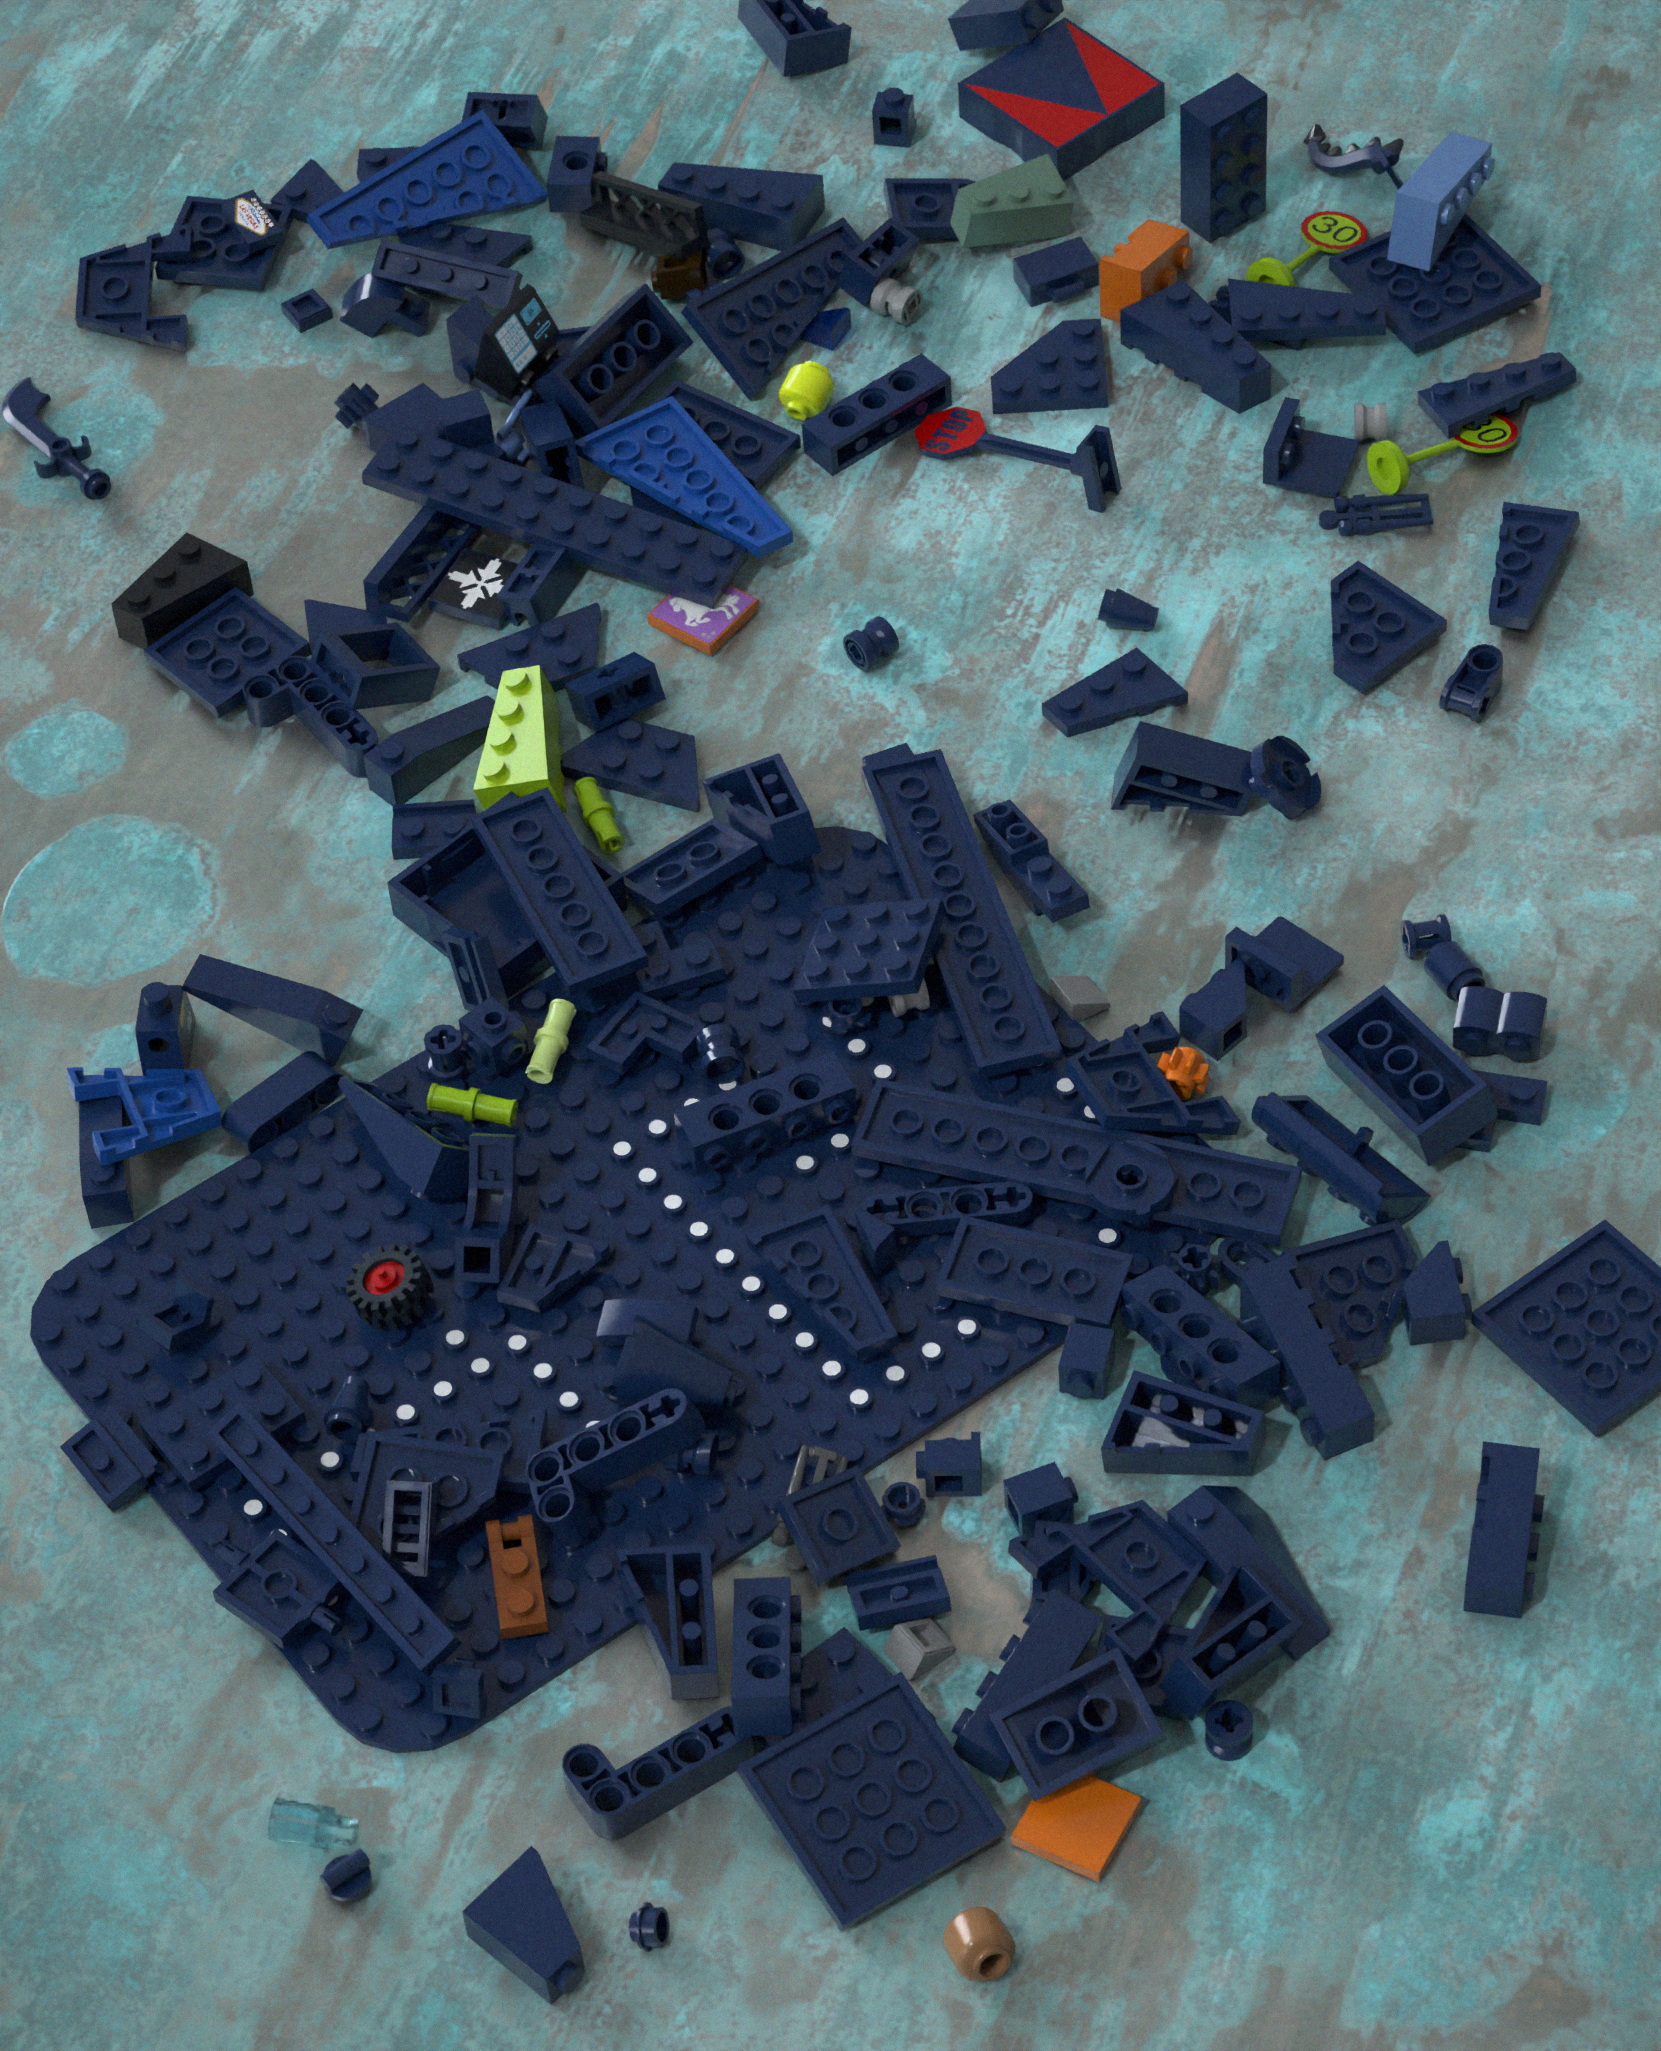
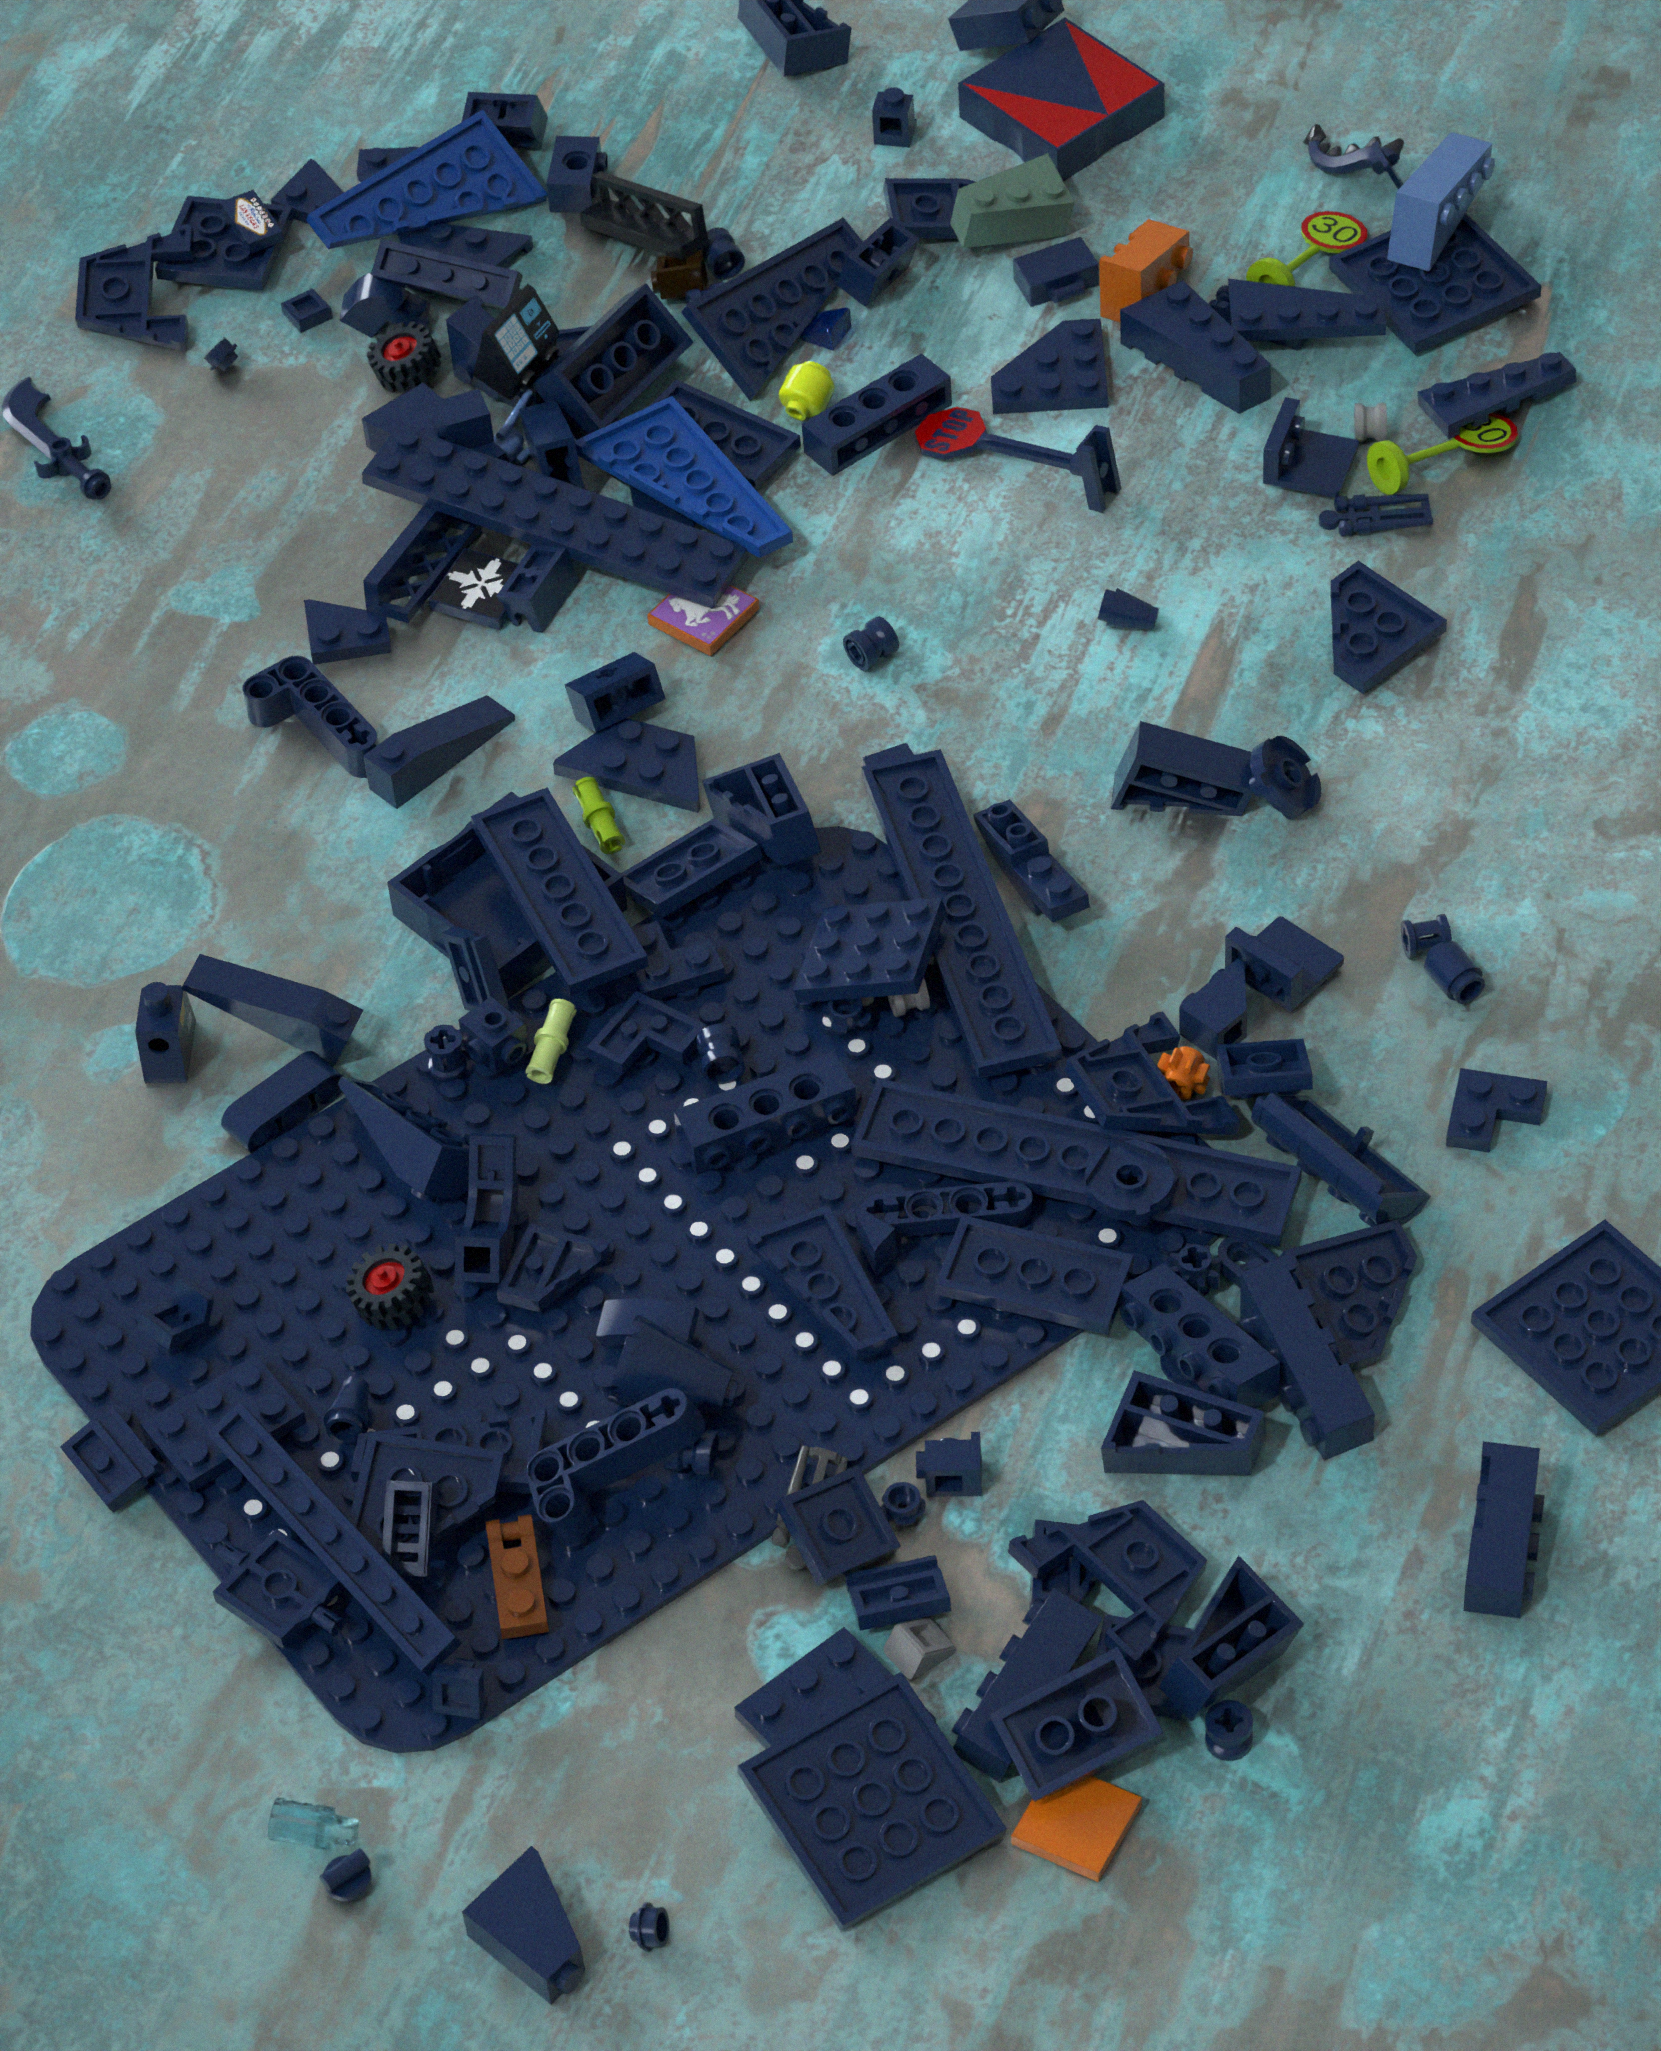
blue wing [67,1067,221,1166] -> none
dark blue slope [79,1095,135,1229] -> none
black wedge [111,532,254,649] -> none
dark blue plate [143,587,312,718] -> none
dark blue window [309,622,441,710] -> none
dark blue gear [333,383,380,429] -> none
dark blue plate [391,799,476,860] -> none
lime pin [427,1083,518,1127] -> none
dark blue wing [457,602,601,692] -> none
lime wedge [473,665,567,812] -> none
dark blue beam [562,1706,756,1840] -> none
dark blue wedge [615,1543,719,1700] -> none
dark blue wedge [658,162,825,251] -> none
dark blue brick [731,1576,802,1737] -> none
light grey wheel [870,276,923,325] -> none
medium nougat head [943,1907,1016,1982] -> none
dark blue brick [1003,1462,1079,1539] -> none
dark blue wing [1042,647,1188,738] -> none
light grey slope [1051,976,1110,1022] -> none
dark blue brick [1058,1322,1115,1400] -> none
dark blue wedge [1167,1486,1330,1661] -> none
dark blue brick [1180,72,1268,243] -> none
dark blue brick [1315,985,1498,1167] -> none
dark blue slope [1401,1240,1472,1346] -> none
dark blue piece [1439,644,1503,723] -> none
dark blue brick [1453,986,1547,1061] -> none
dark blue wing [1488,502,1580,630] -> none
none -> dark blue plate [204,337,238,372]
none -> black wheel [367,322,441,393]
none -> dark blue plate [1217,1038,1313,1099]

